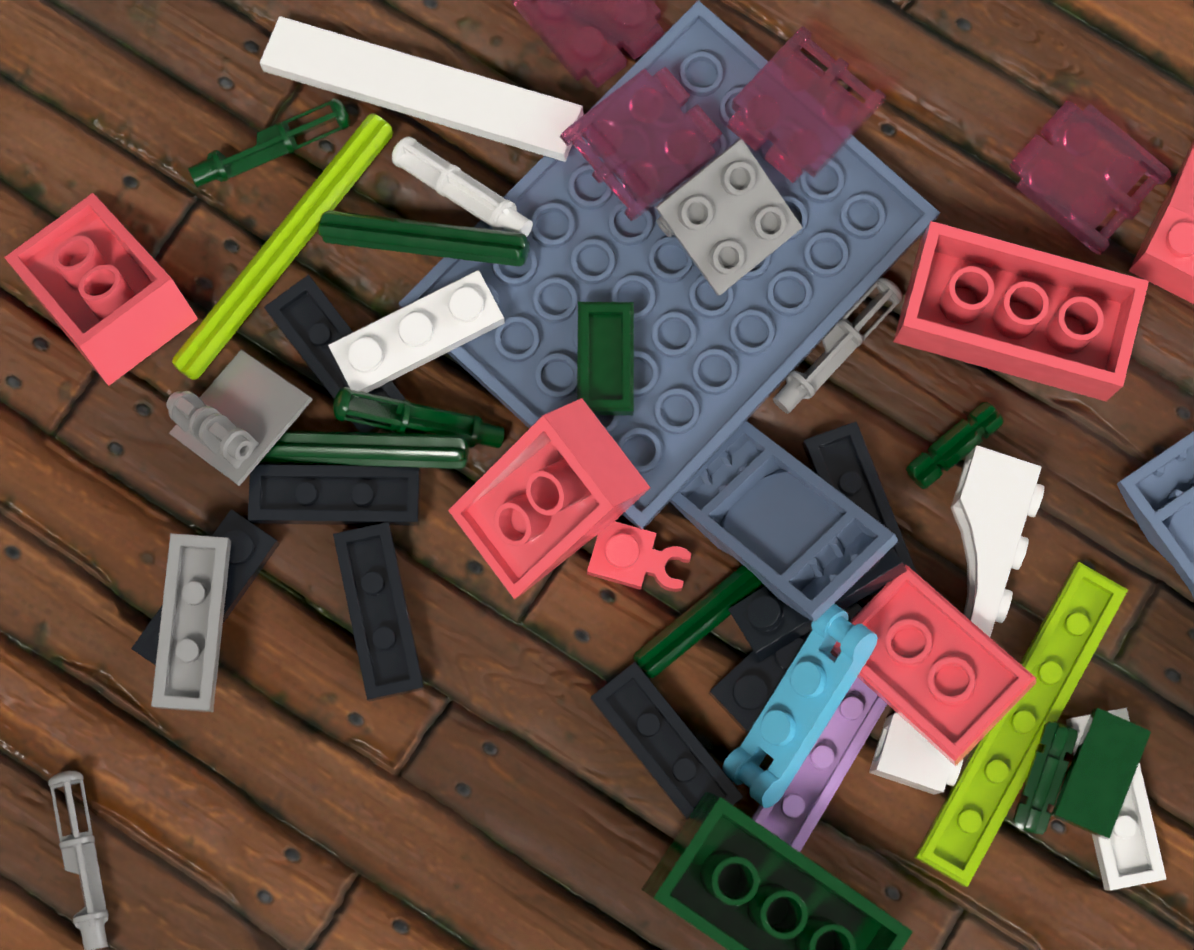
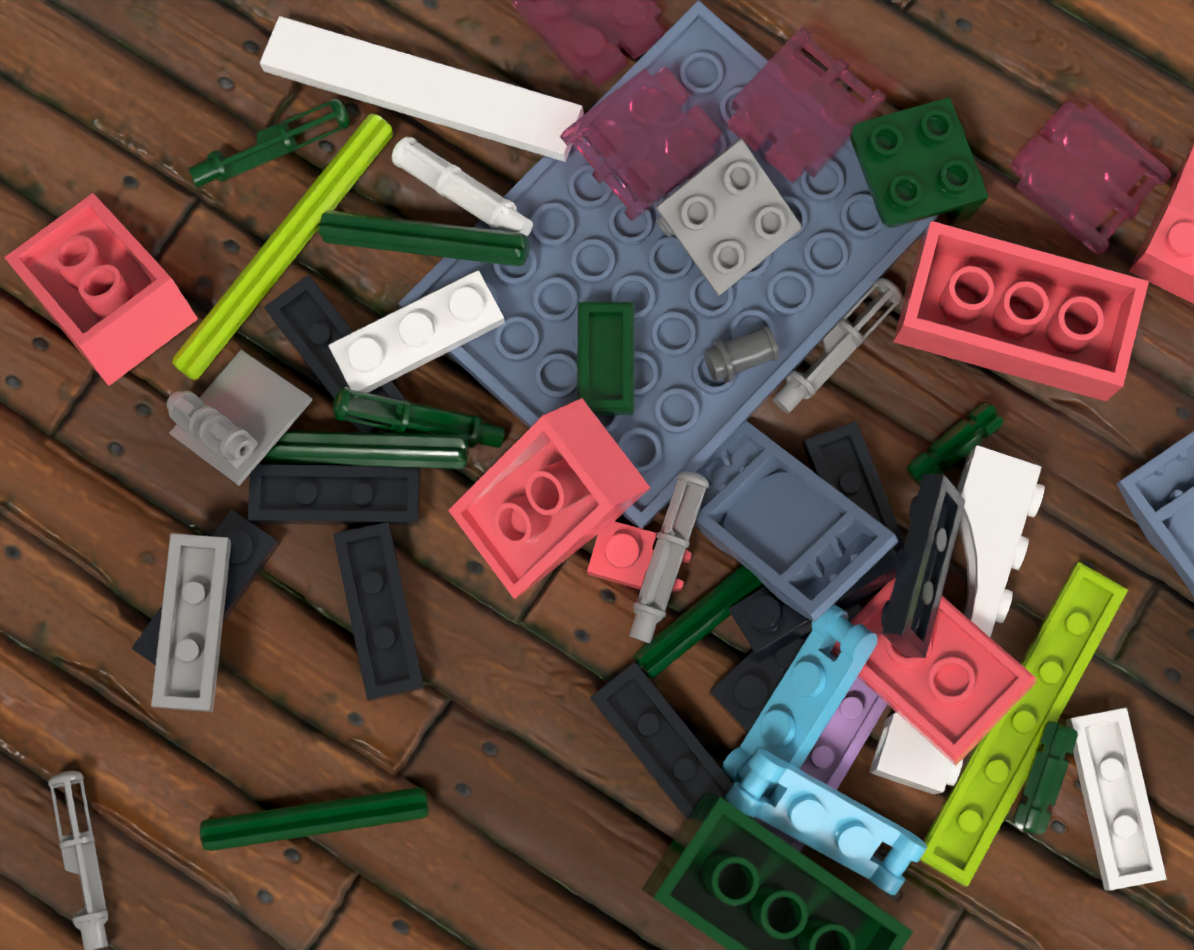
dark green tile [1051,708,1151,839] -> none
none -> dark green axle [200,787,429,851]
none -> light grey piece [629,471,709,643]
none -> dark grey pin [703,326,779,383]
none -> medium azure plate [725,748,928,895]
none -> dark green bracket [849,97,989,228]
none -> black plate [881,474,965,658]

